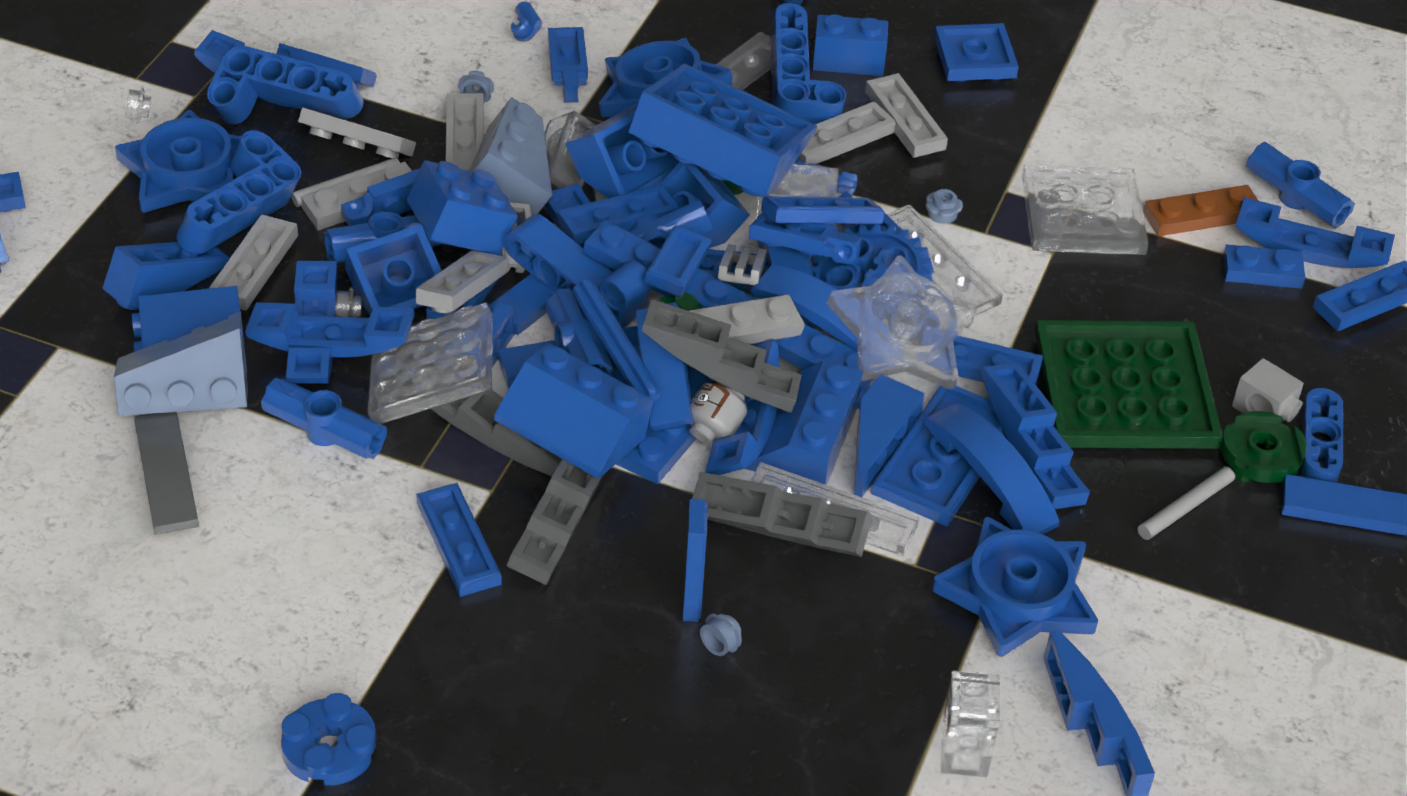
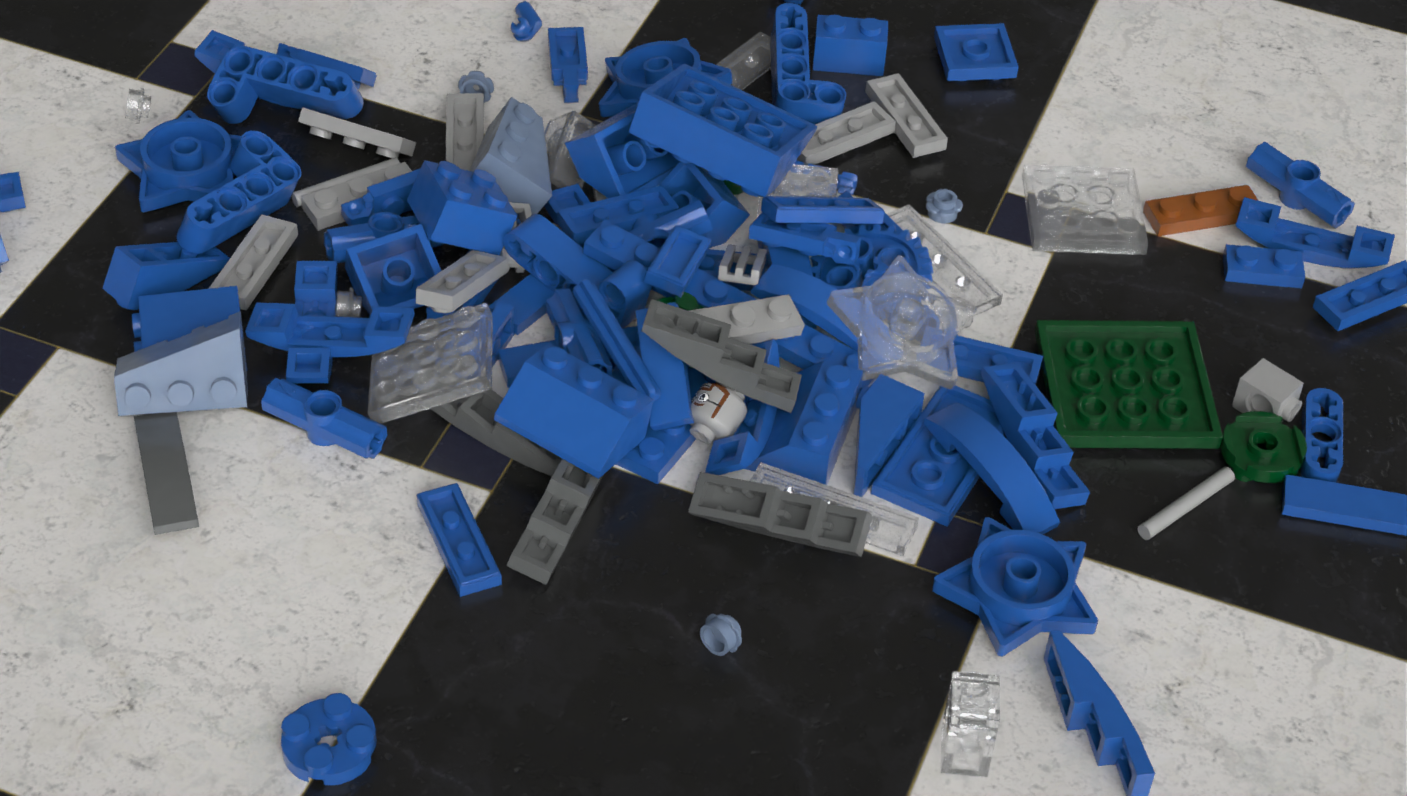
blue tile [683,499,708,622] -> none

